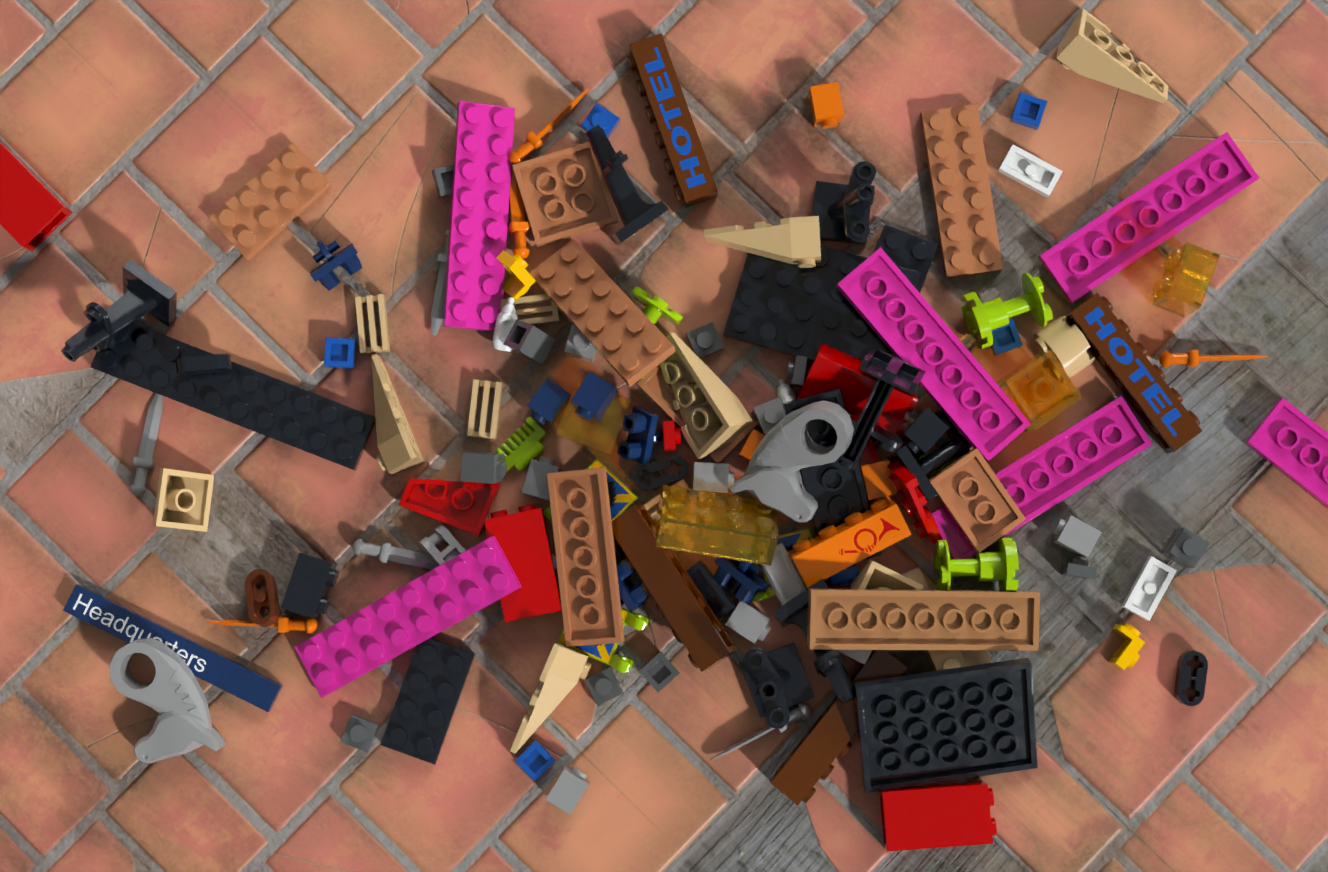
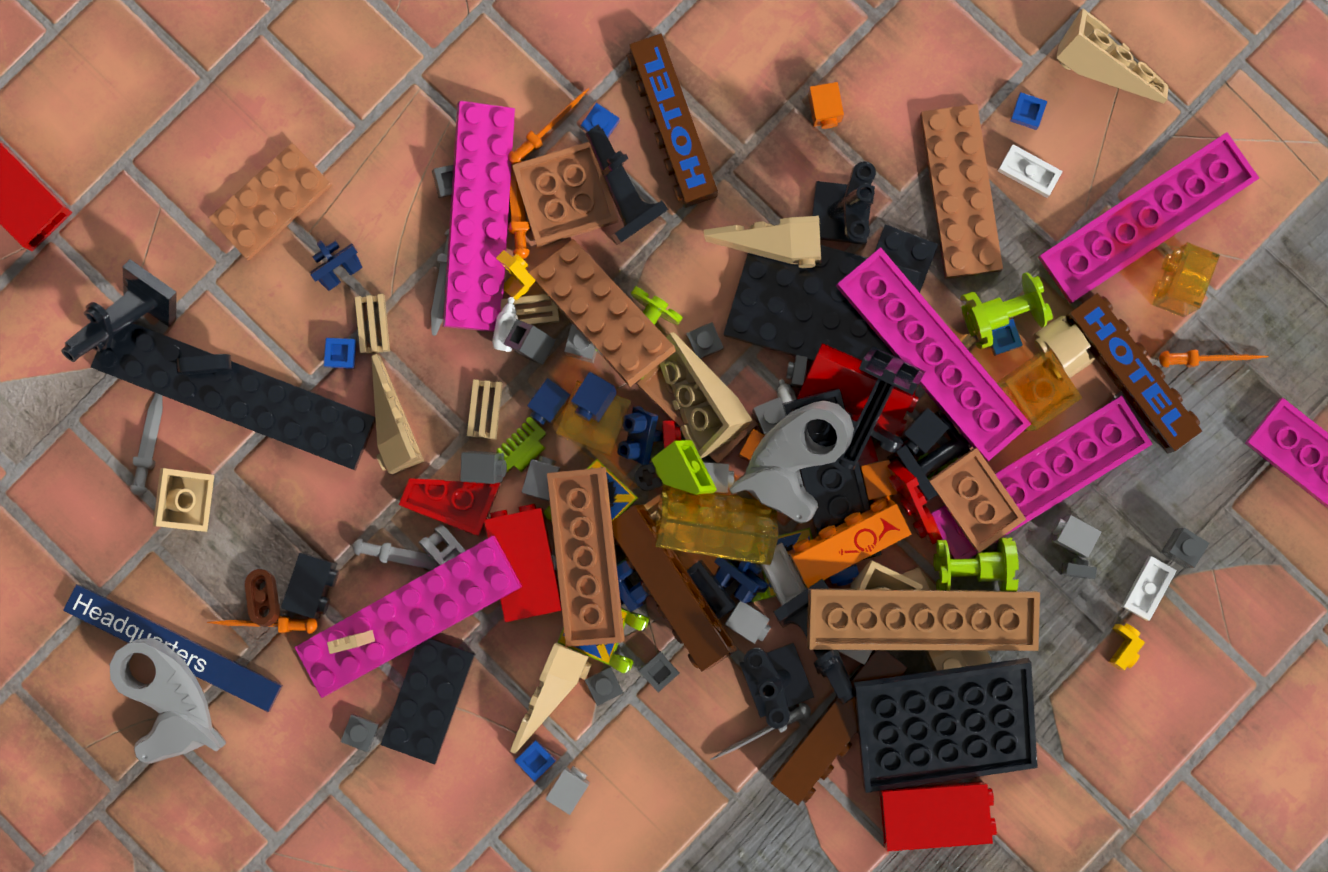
black beam [1174,651,1208,706] -> none
none -> tan tile [327,630,375,654]
none -> lime slope [651,440,717,495]

